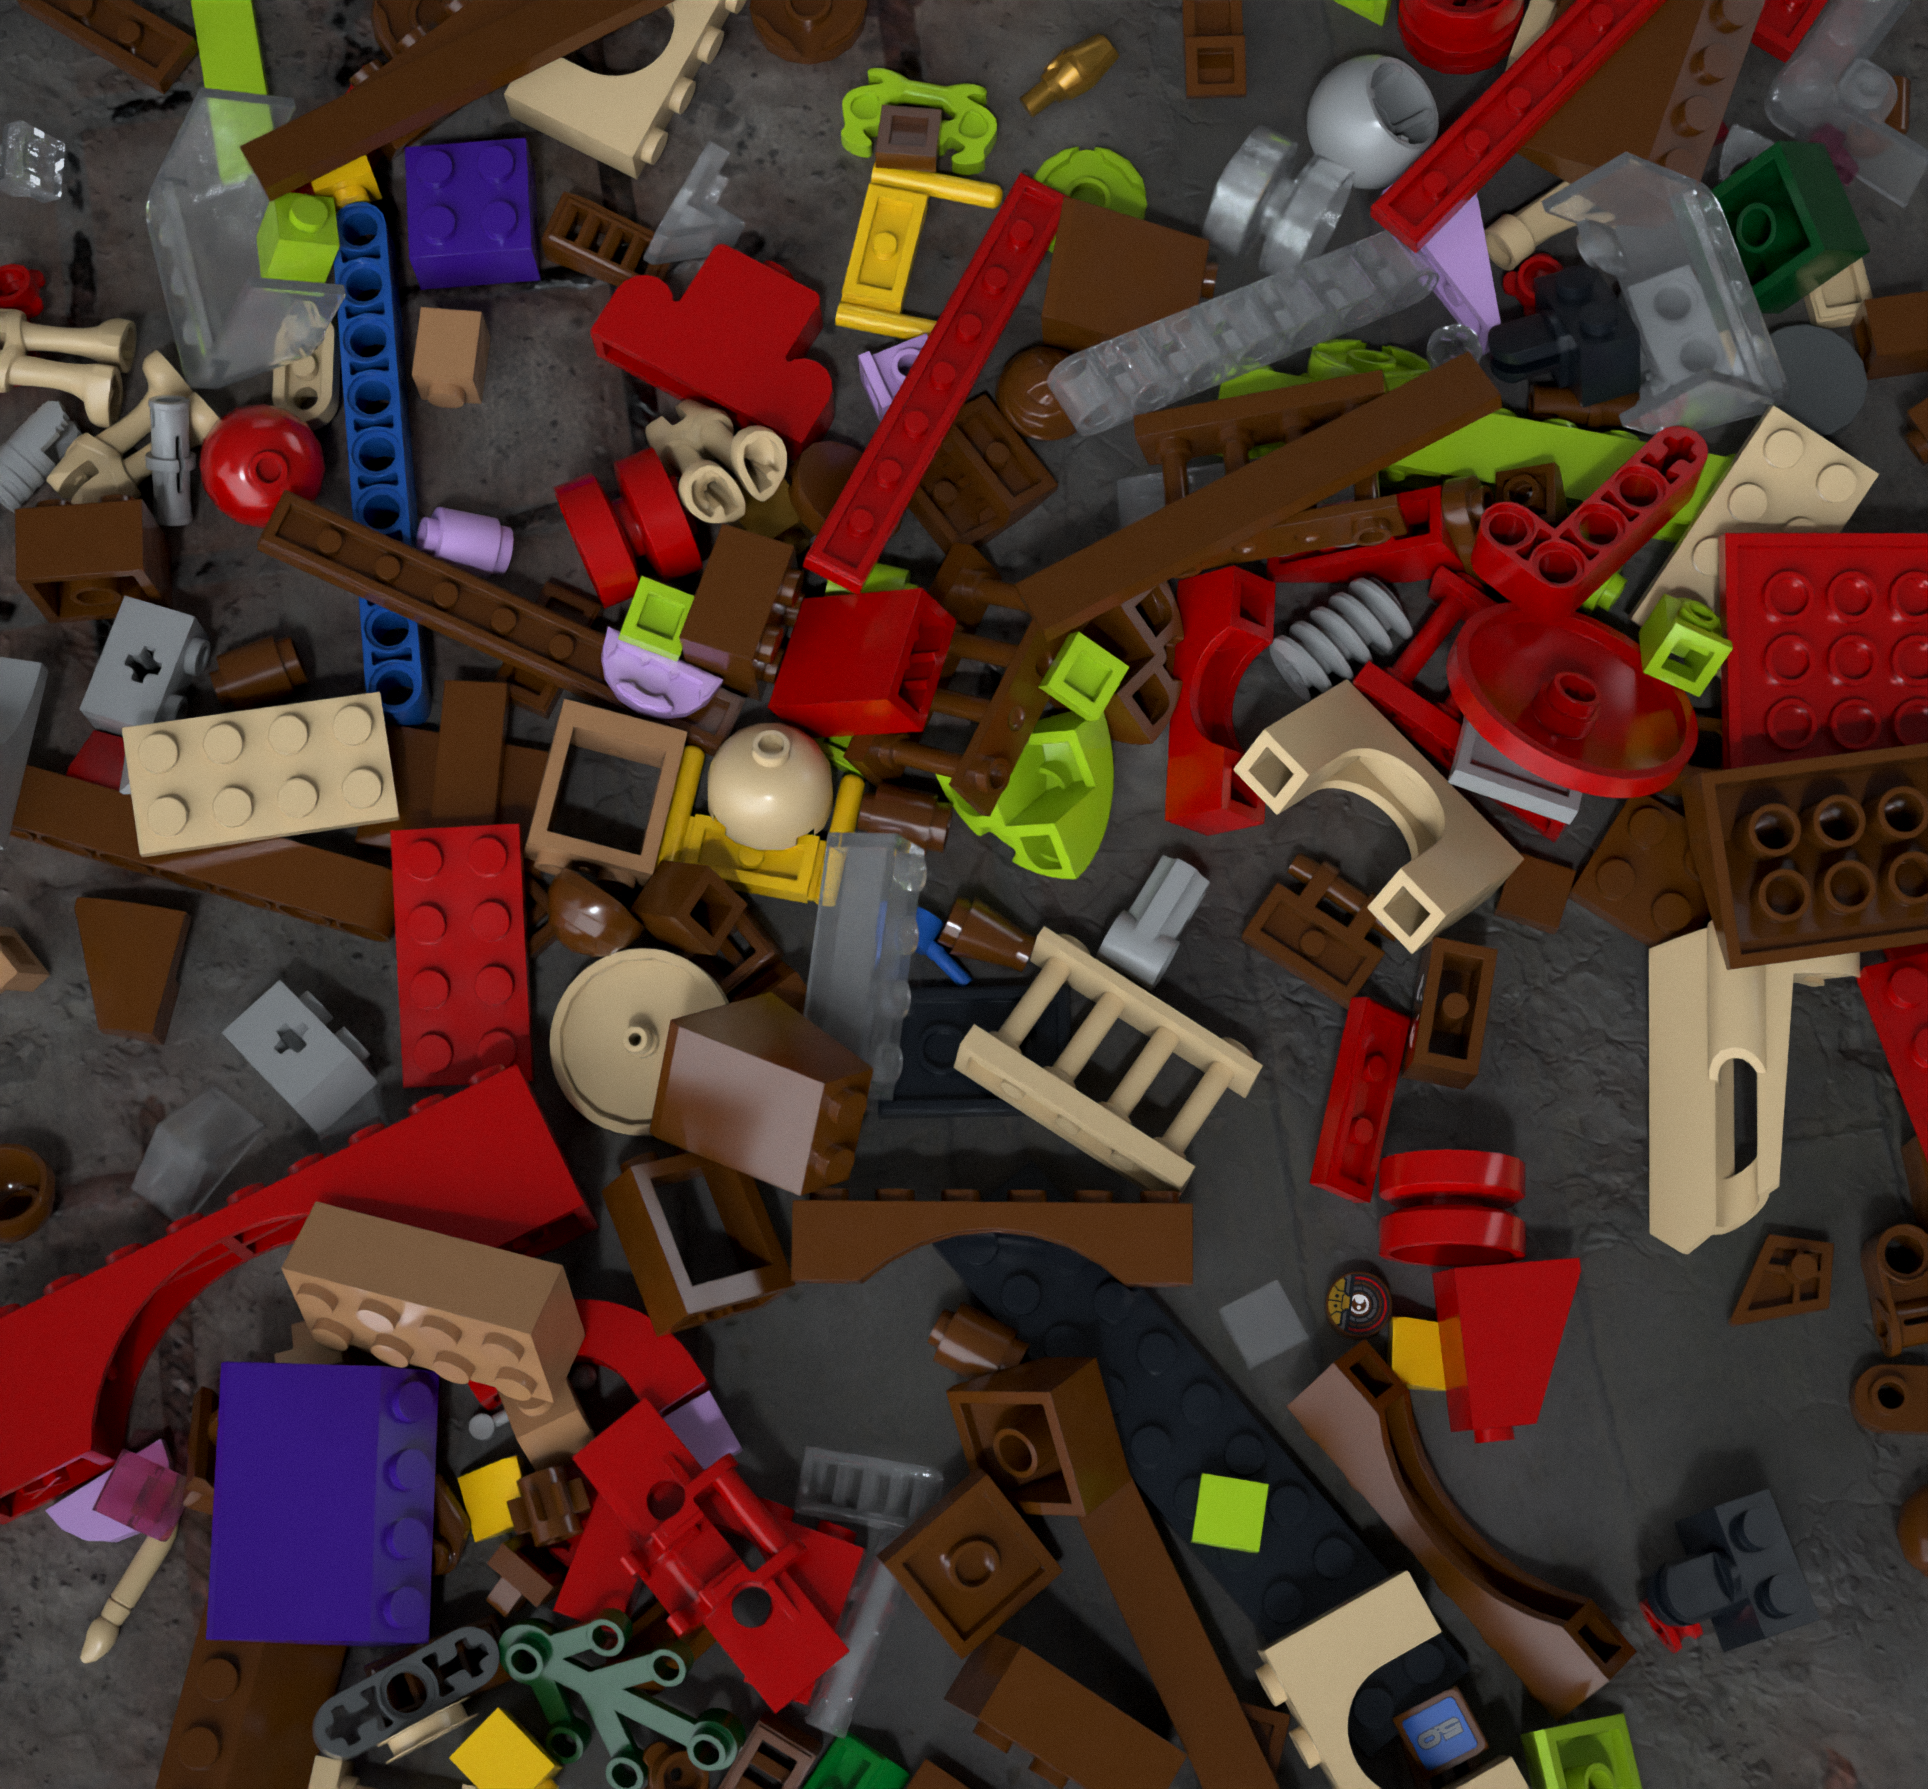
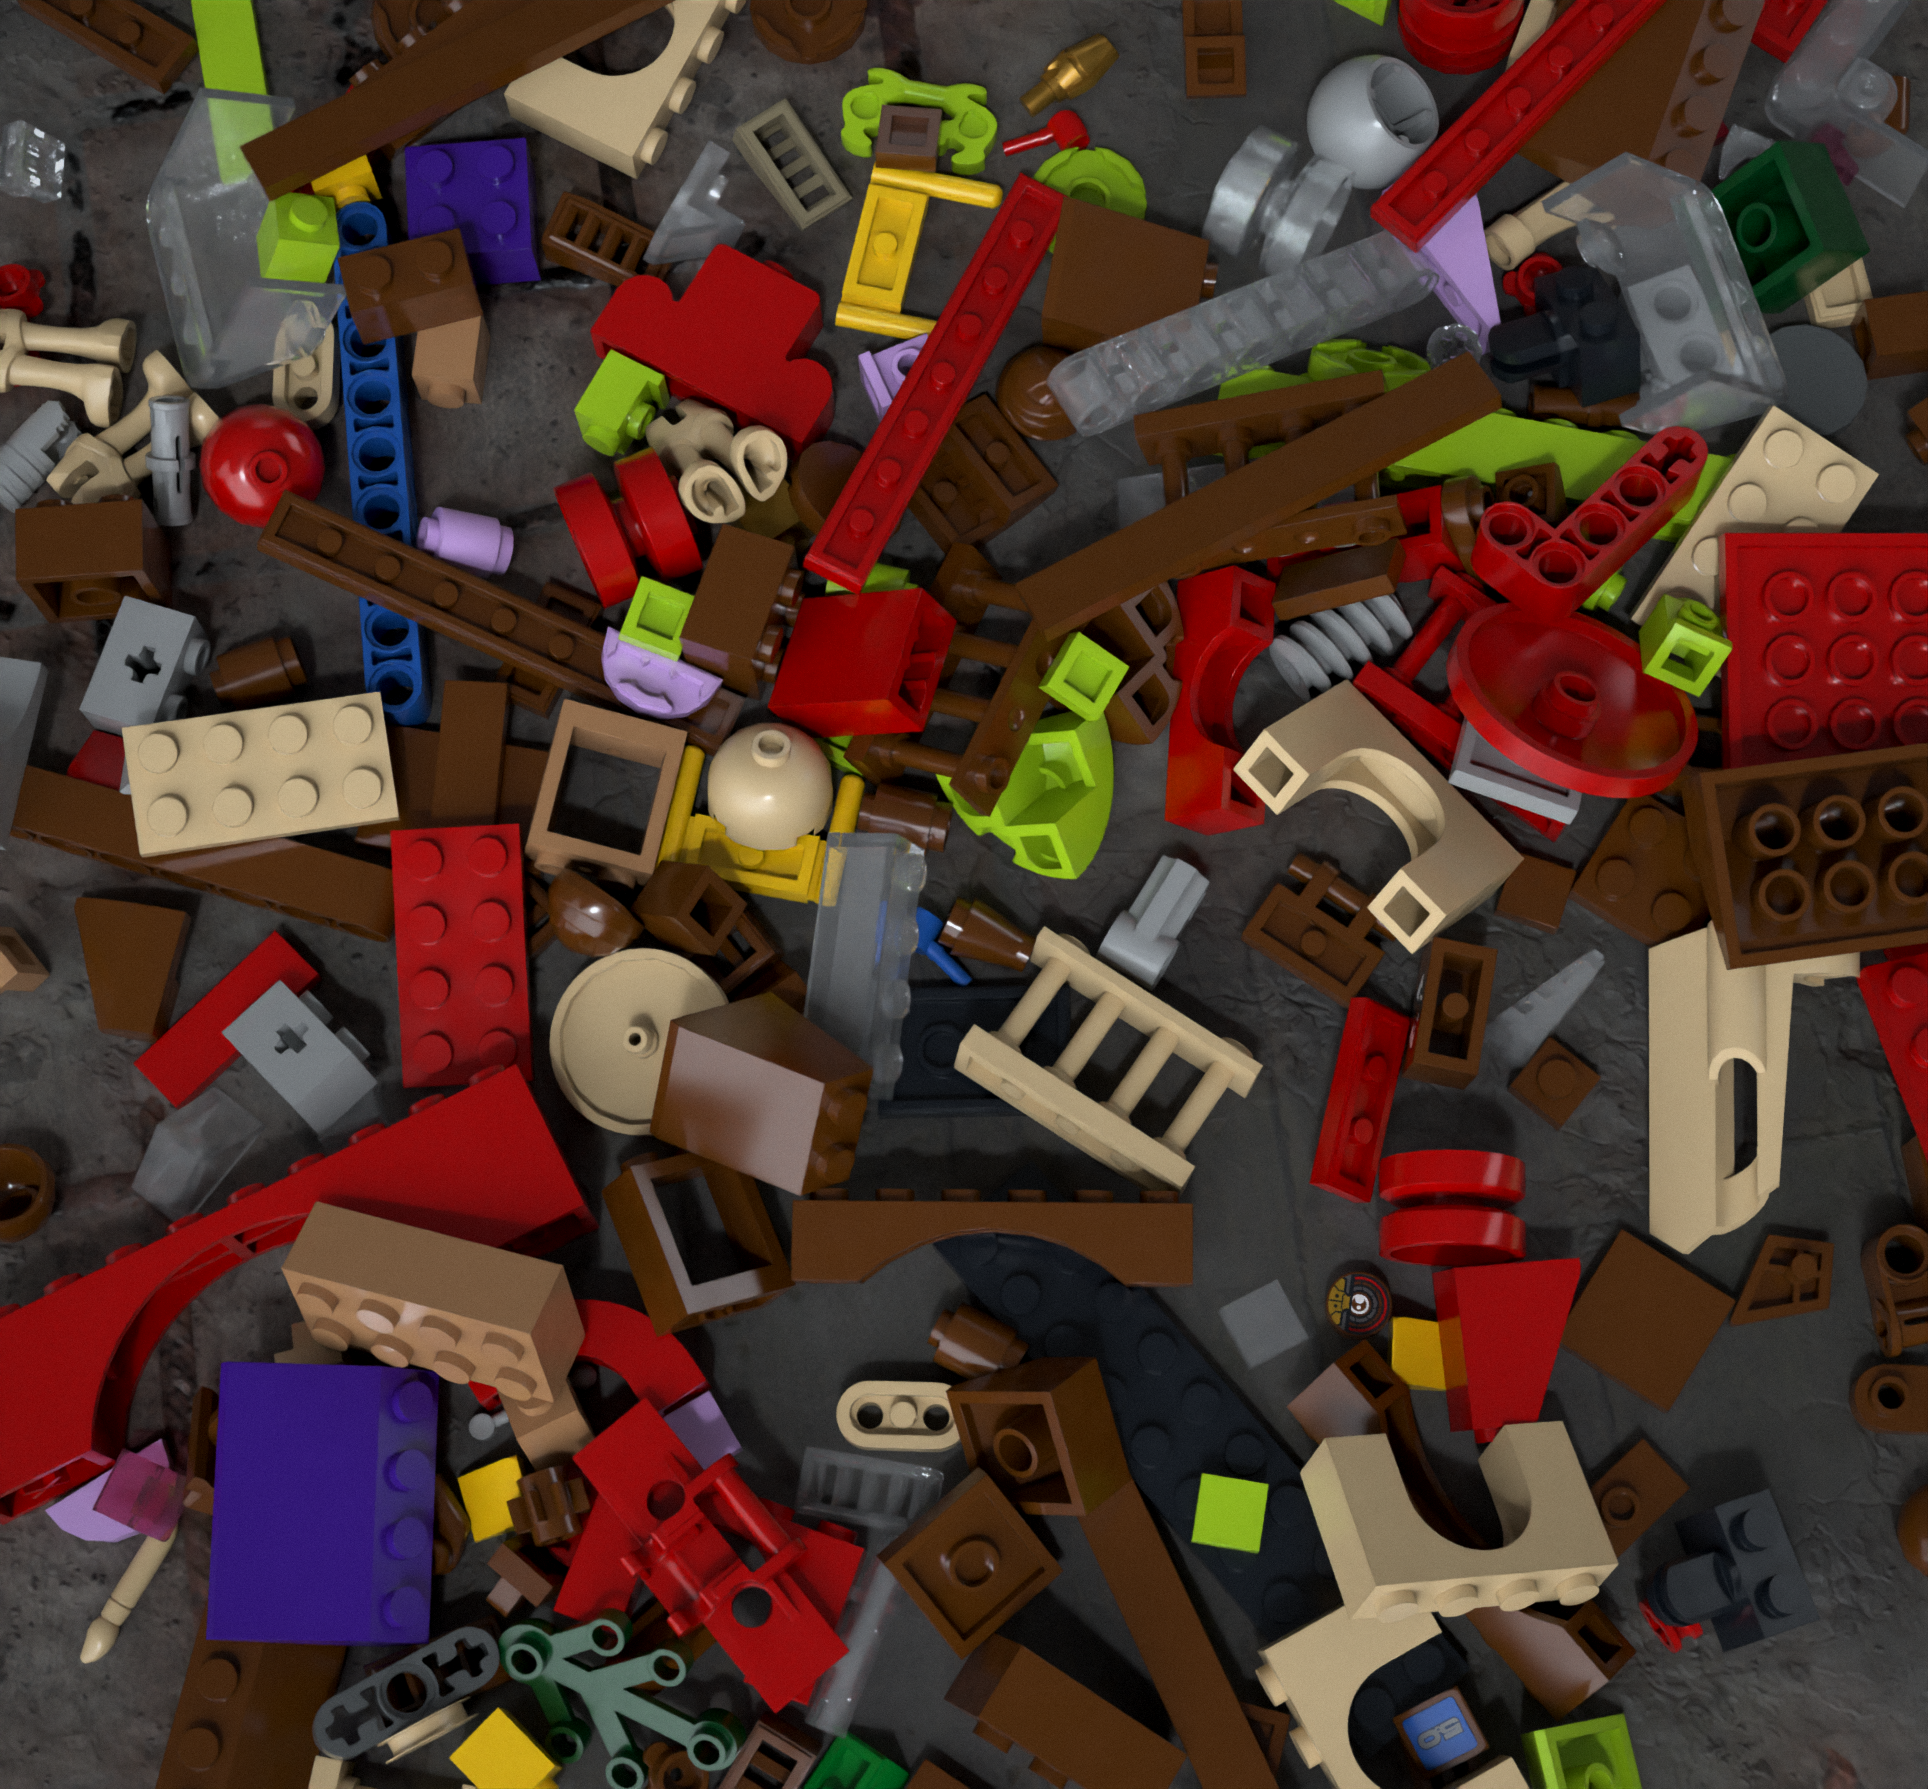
none -> red tile [133,931,322,1112]
none -> reddish brown brick [338,228,484,344]
none -> lime brick [574,349,670,456]
none -> dark tan slope [732,98,852,232]
none -> tan plate [836,1381,961,1452]
none -> red hand [1002,110,1090,157]
none -> reddish brown tile [1271,537,1406,621]
none -> tan arch [1300,1421,1619,1623]
none -> clear slope [1483,949,1605,1069]
none -> reddish brown plate [1507,1037,1601,1131]
none -> reddish brown tile [1559,1229,1736,1414]
none -> reddish brown plate [1589,1438,1690,1558]

